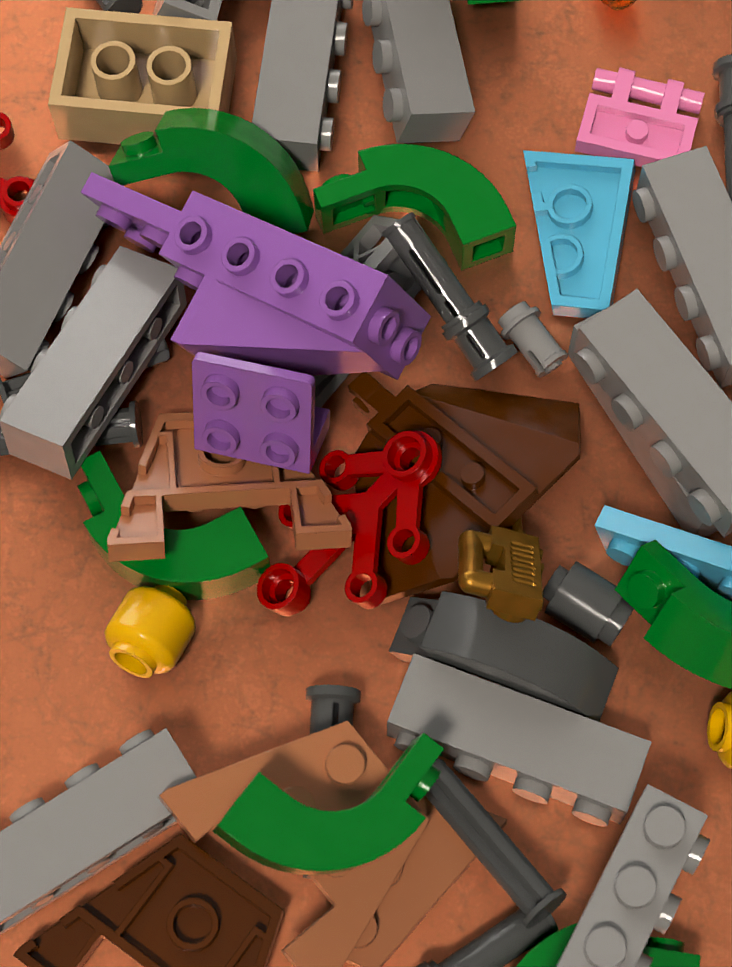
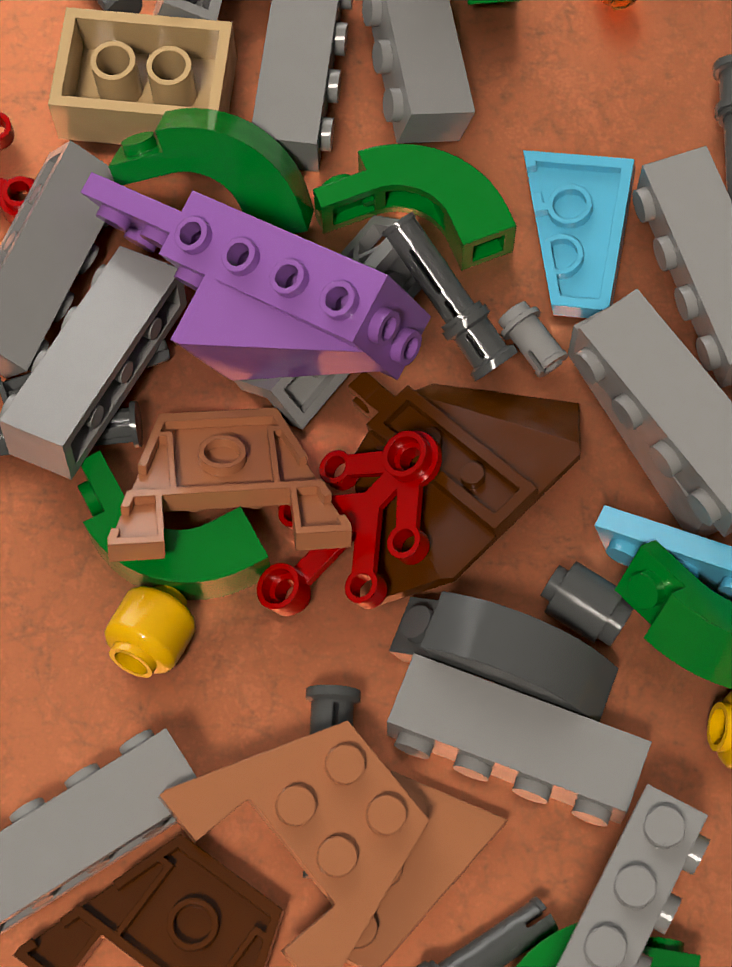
medium lavender bracket [192,352,330,474] -> none
green arch [213,732,444,875] -> none
dark grey axle [425,758,567,929] -> none
pearl gold piece [458,516,544,623] -> none
bright pink plate [575,68,705,167] -> none

